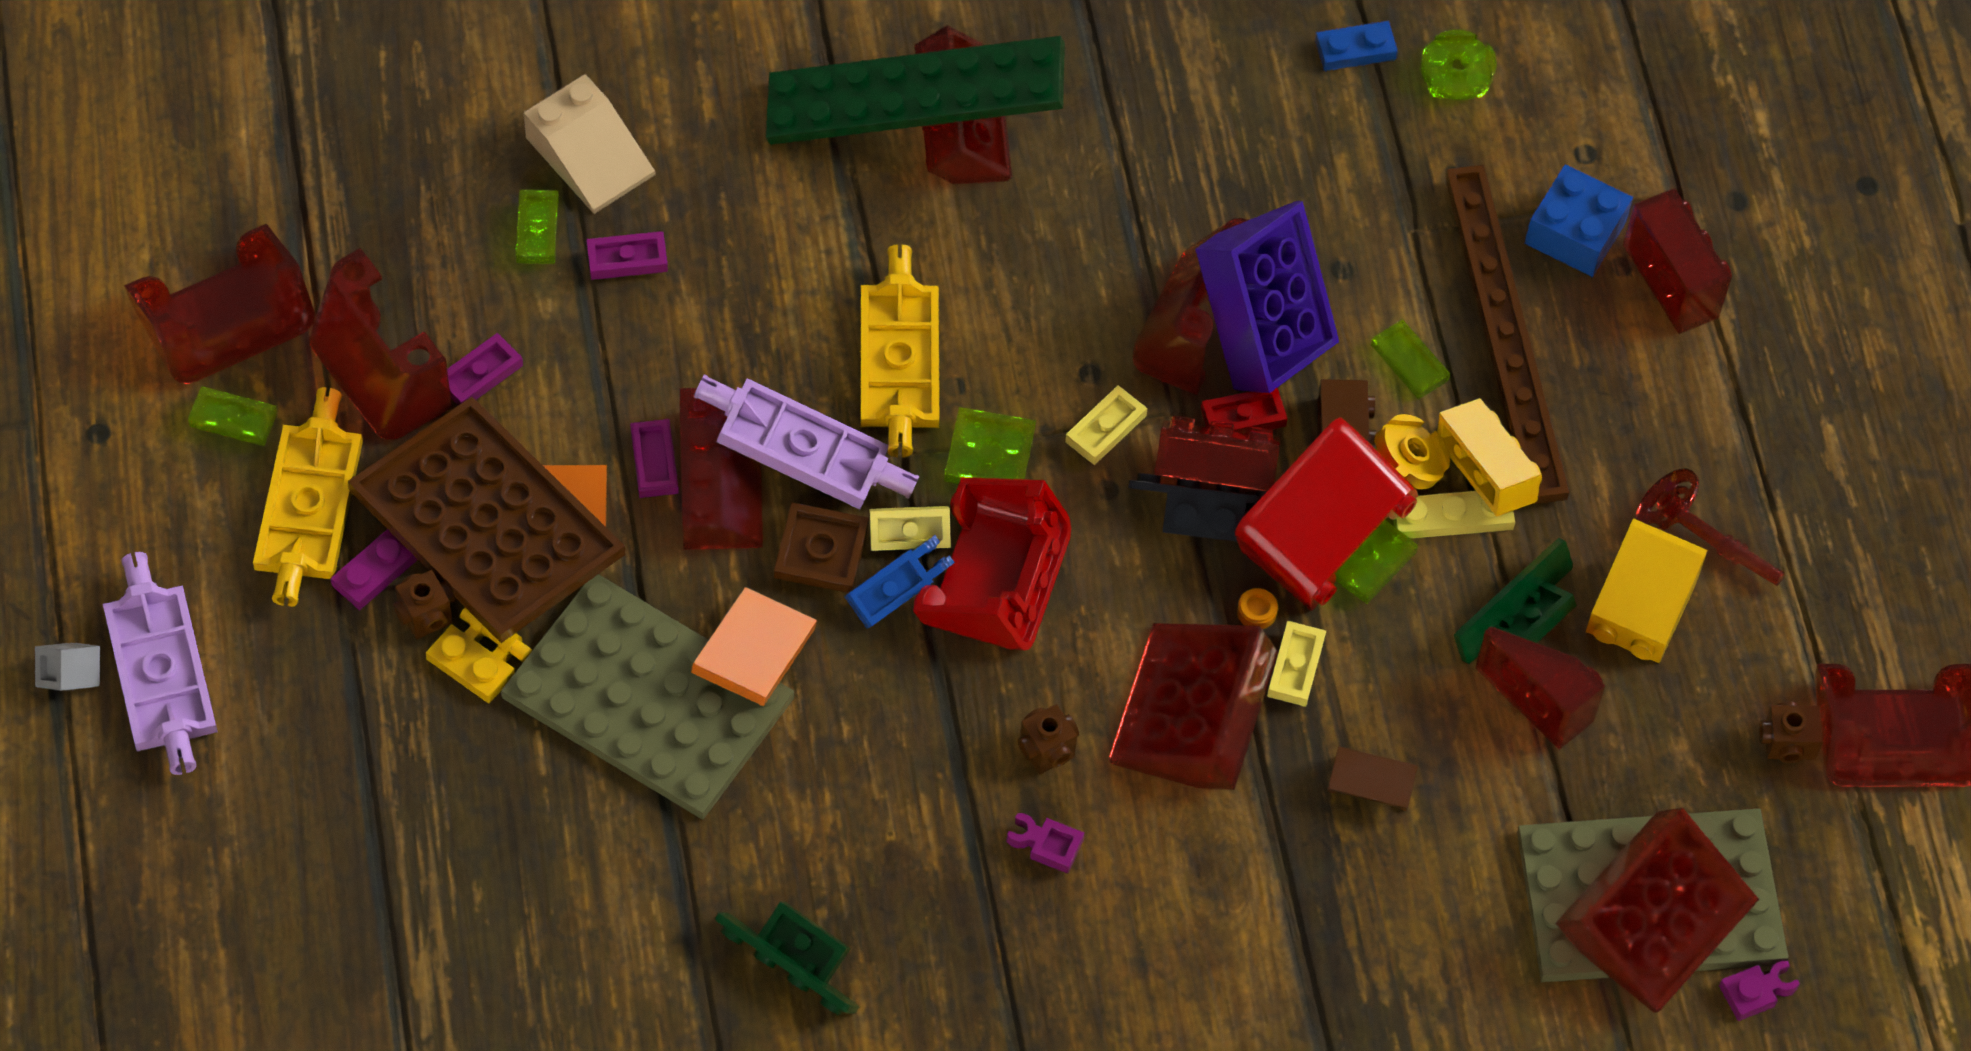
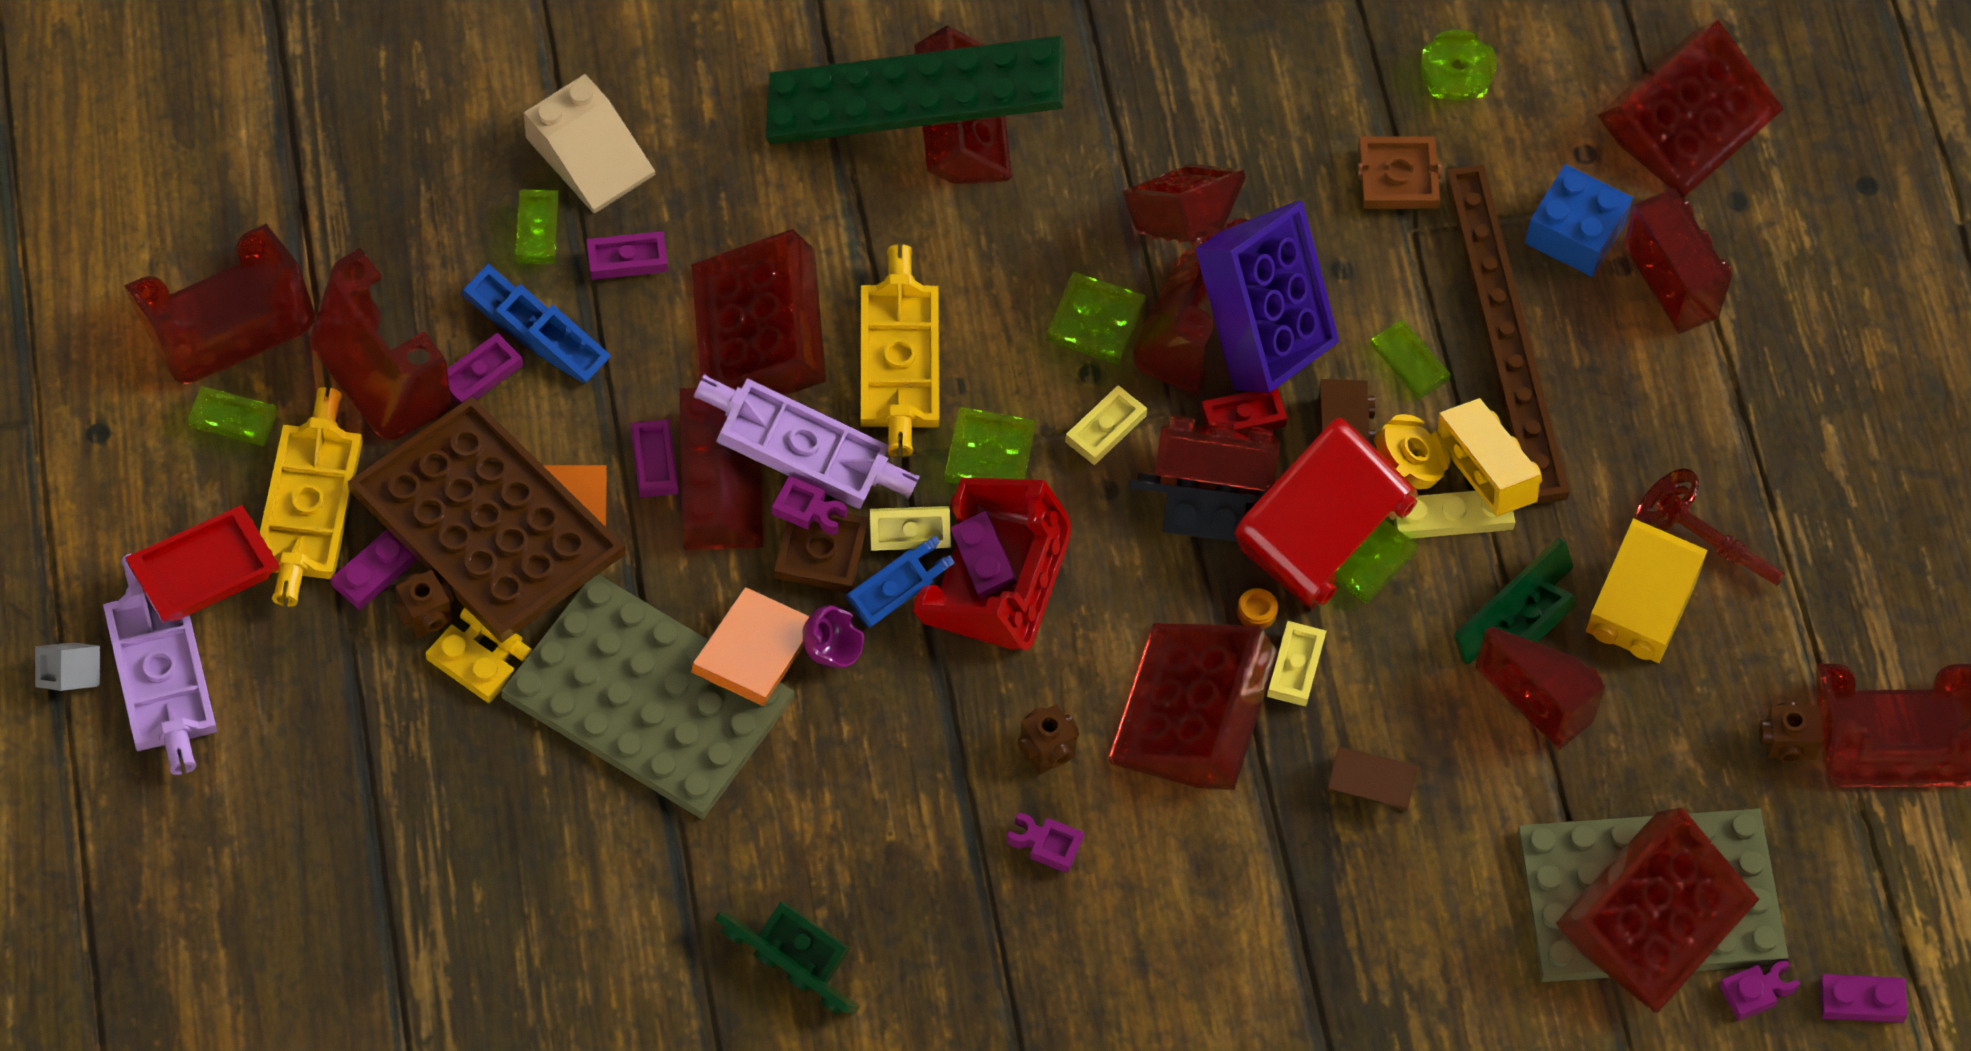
blue plate [1315,21,1398,71] -> none
none -> red piece [125,505,280,623]
none -> blue slope [461,264,611,384]
none -> clear red slope [691,229,827,394]
none -> magenta plate [772,476,847,535]
none -> magenta hair [802,605,864,668]
none -> magenta plate [950,511,1018,600]
none -> clear neon green plate [1046,272,1146,365]
none -> clear red slope [1122,163,1246,245]
none -> dark orange plate [1357,136,1442,209]
none -> clear red slope [1597,19,1784,198]
none -> magenta plate [1819,974,1907,1023]

